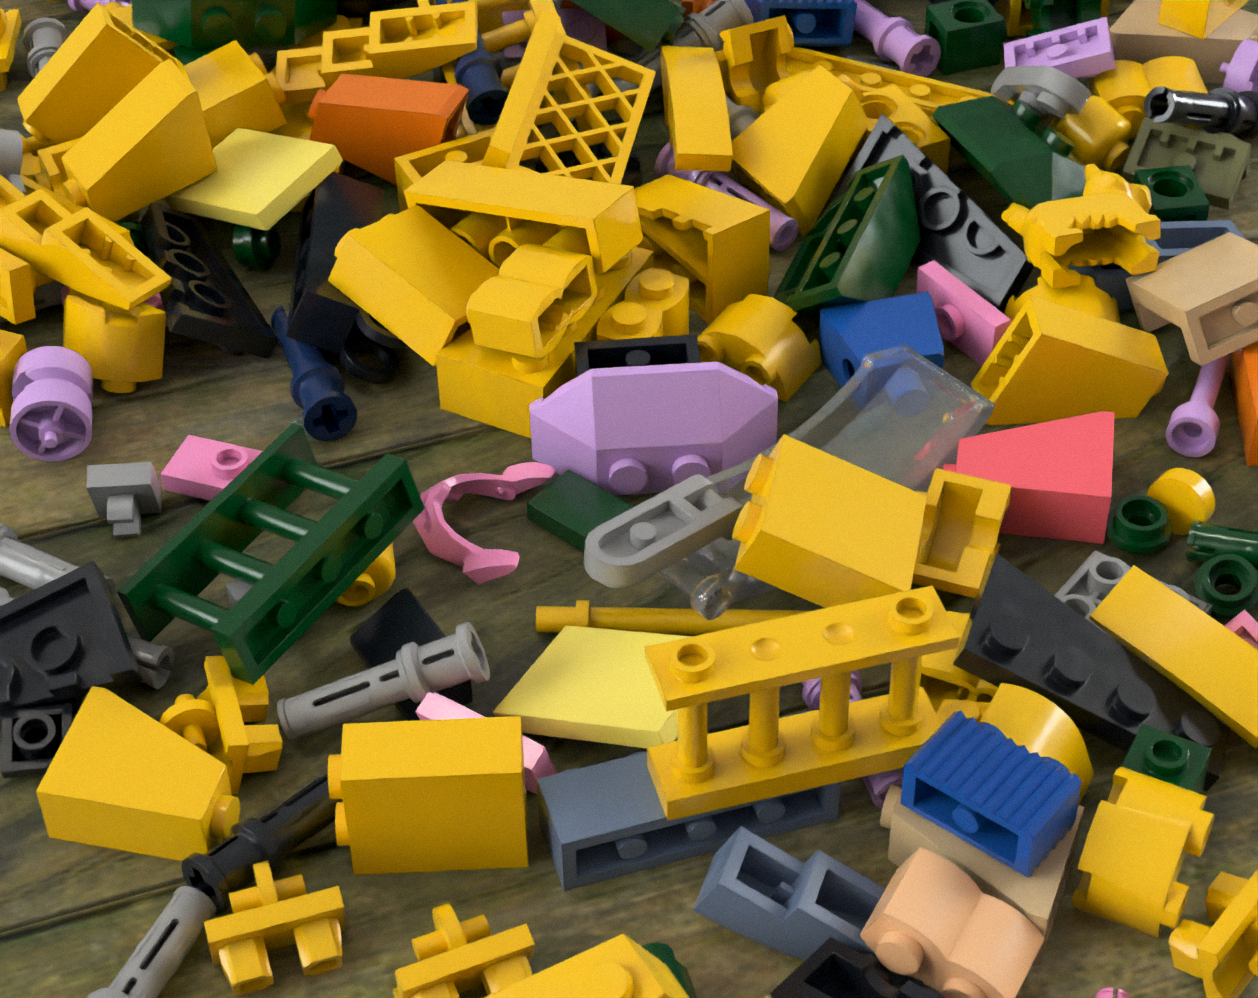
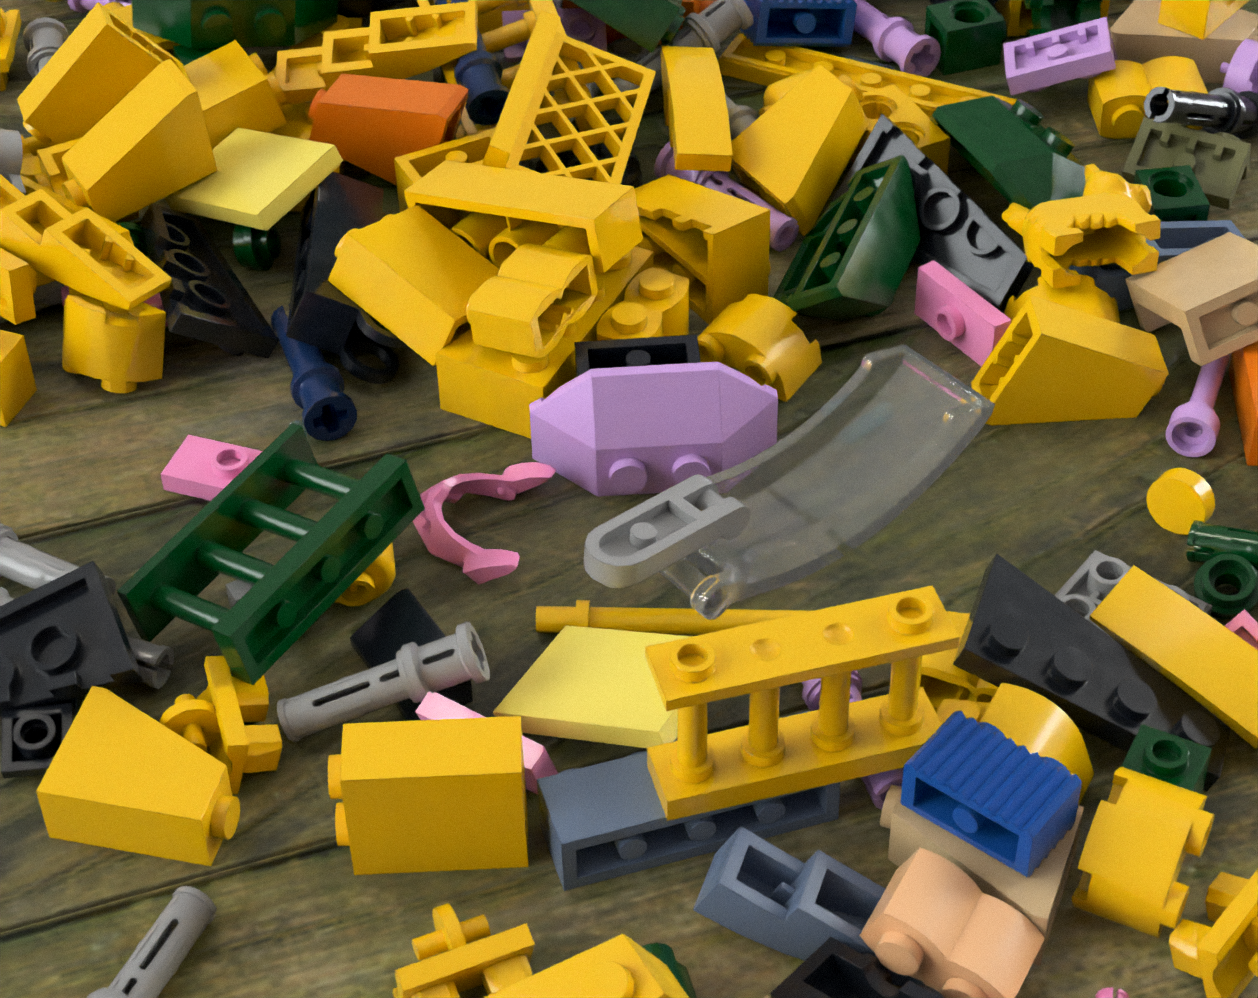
lavender wheel [10,346,93,462] -> none
light grey tile [87,462,162,538] -> none
black pin [181,773,343,915] -> none
yellow hips [204,861,345,996] -> none
dark green tile [526,470,633,552] -> none
yellow cylinder [715,15,794,114] -> none
yellow brick [732,434,927,608] -> none
blue torso [819,292,944,420] -> none
yellow cylinder [912,468,1012,598] -> none
coral slope [943,411,1115,544] -> none
light grey plate [991,66,1091,118] -> none
yellow head [1050,96,1132,173] -> none
dark green plate [1106,495,1172,554] -> none

